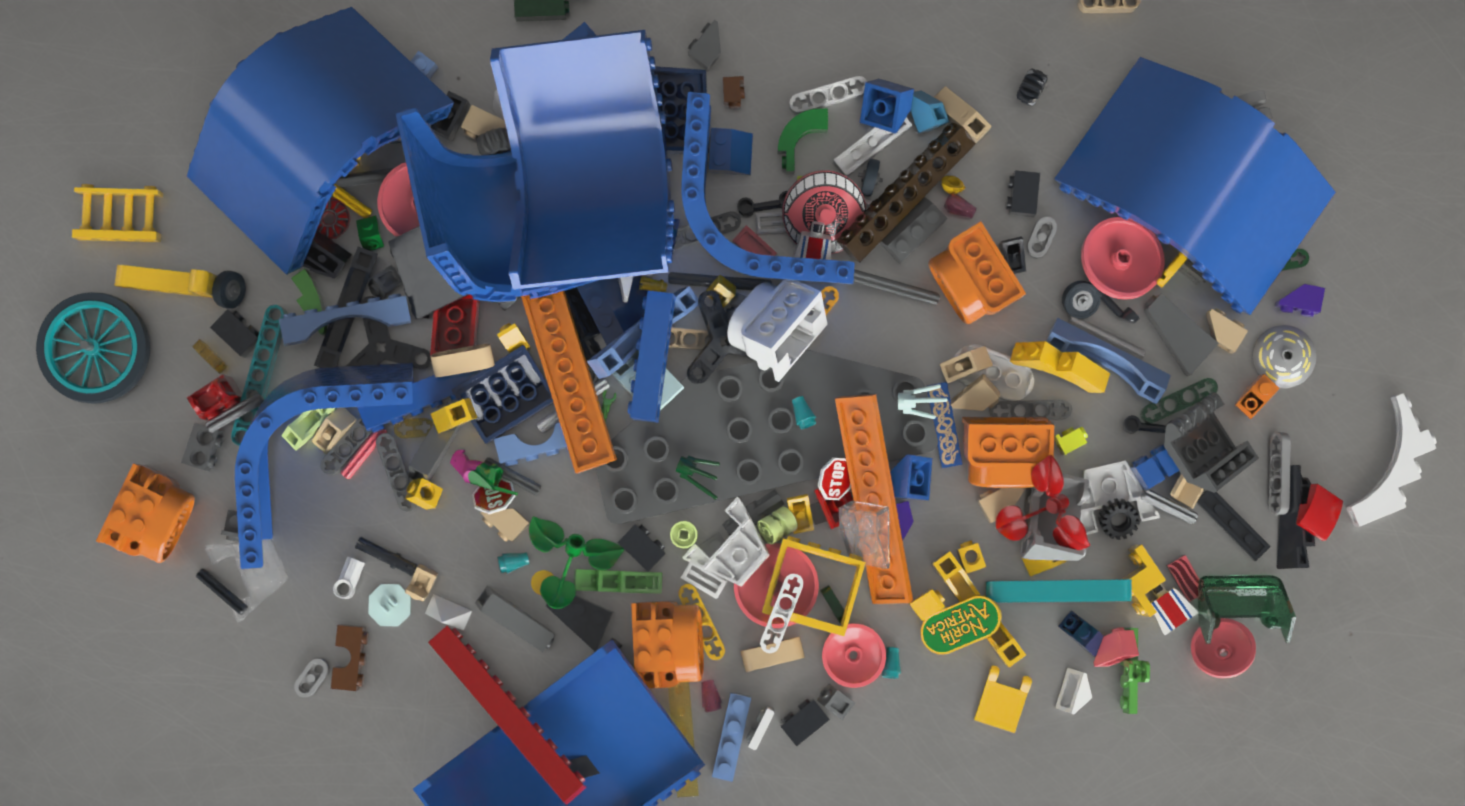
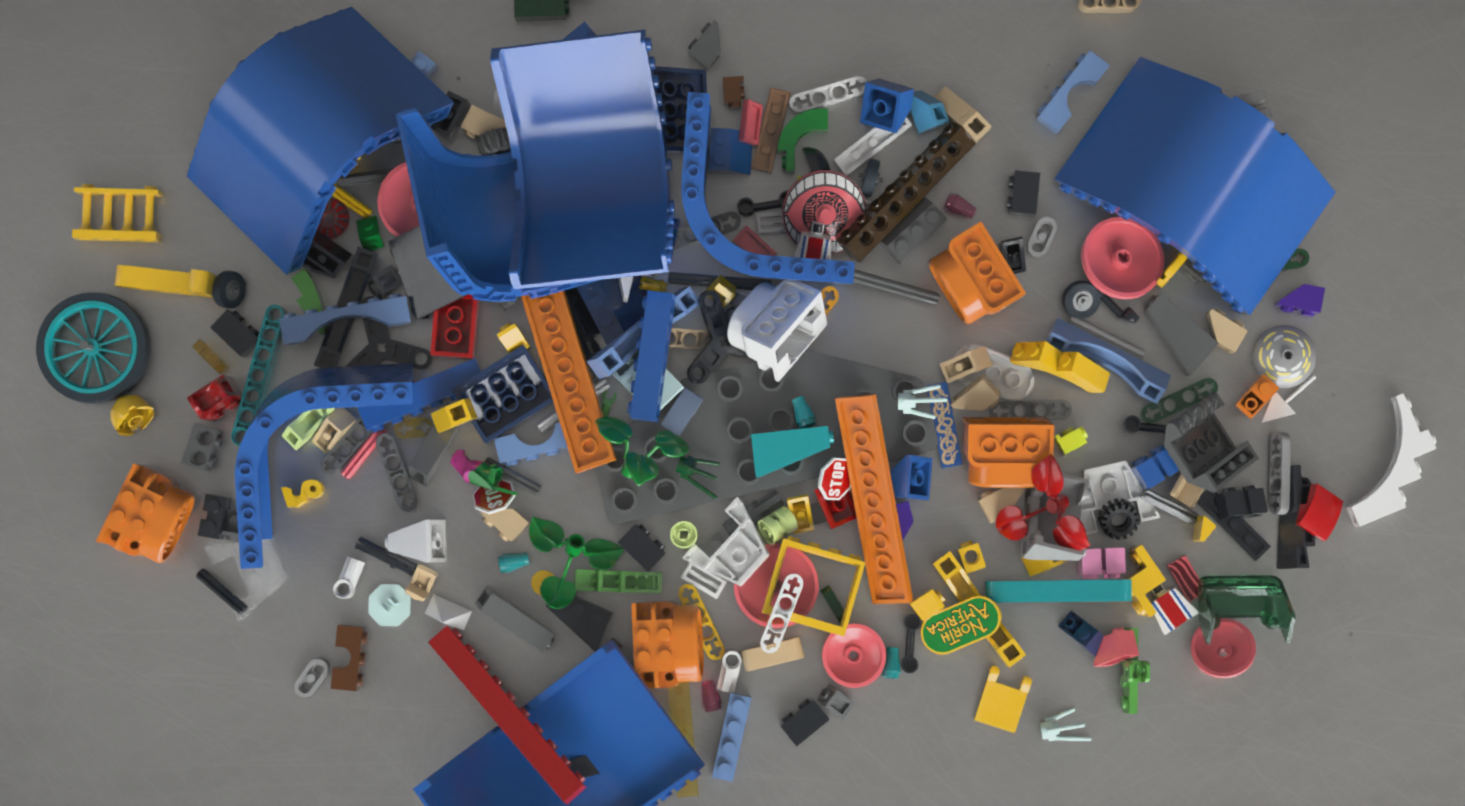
dark grey axle [205,393,264,433] -> none
yellow brick [405,478,443,510] -> none
tan beam [430,343,495,377] -> none
white piece [746,706,775,750] -> none
clear slope [839,501,890,569] -> none
yellow animal [941,175,966,195] -> none
black gear [1017,68,1048,106] -> none
white slope [1055,668,1092,714] -> none
none -> yellow cylinder [110,395,154,436]
none -> black brick [197,494,232,539]
none -> yellow leg [281,479,324,508]
none -> white slope [385,519,447,562]
none -> green plant [595,417,690,486]
none -> sand blue slope [661,387,704,436]
none -> white piece [717,649,742,693]
none -> coral tile [739,99,763,146]
none -> medium nougat tile [751,87,791,174]
none -> teal slope [751,426,834,478]
none -> black brick [802,147,831,173]
none -> black bar [901,614,921,673]
none -> medium blue arch [1036,50,1110,134]
none -> light aqua plant [1040,707,1092,741]
none -> bright pink piece [1076,548,1126,579]
none -> yellow slope [1192,515,1216,542]
none -> black brick [1216,485,1268,521]
none -> white piece [1262,375,1316,423]

